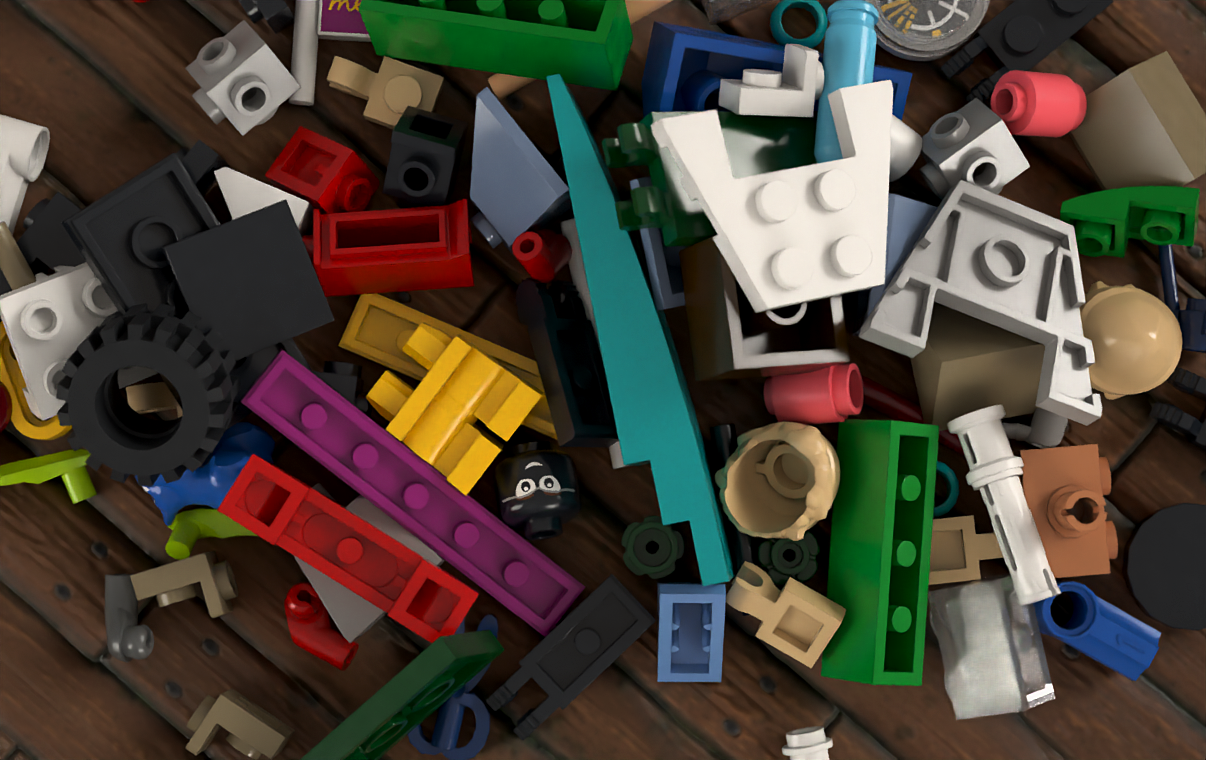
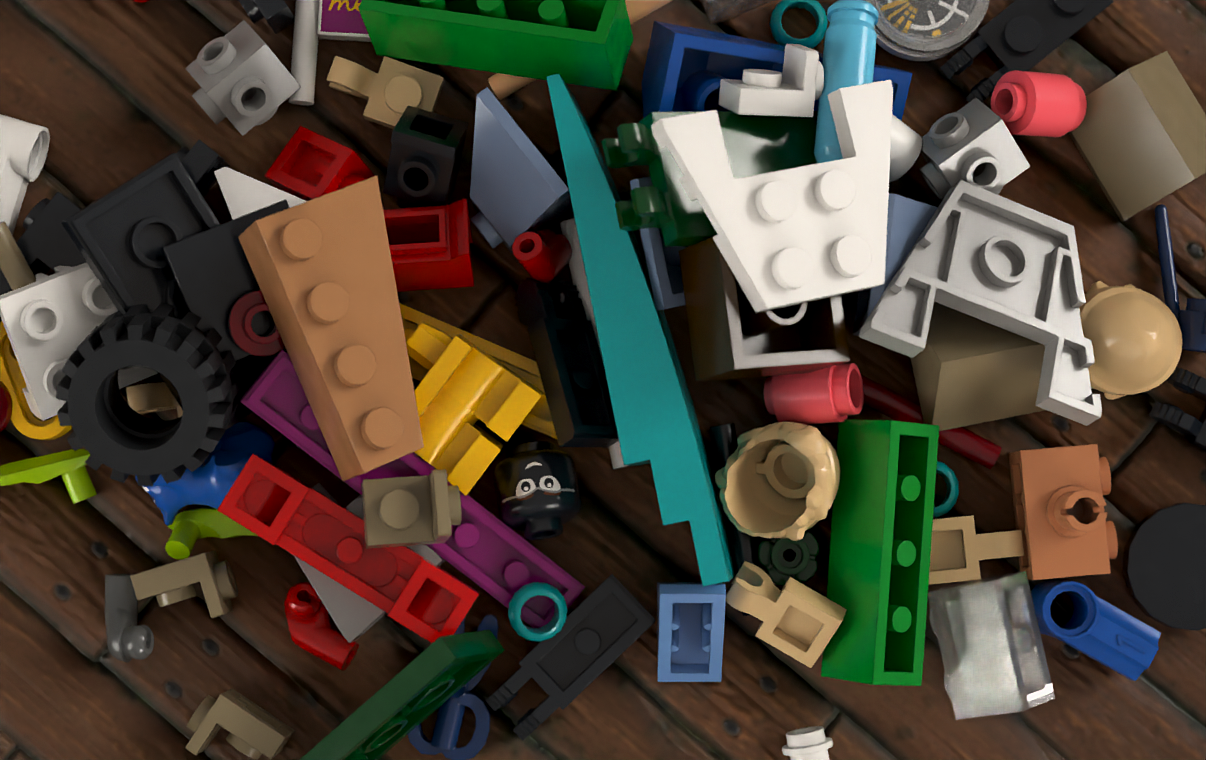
dark green plate [622,516,684,579] -> none
white pin [947,405,1061,607] -> none
light grey hand [1002,408,1068,449] -> none
green slope [1060,186,1200,258] -> none
none -> dark red plate [228,290,285,356]
none -> medium nougat wedge [238,175,424,481]
none -> dark tan bracket [361,469,461,549]
none -> teal piece [508,582,568,642]

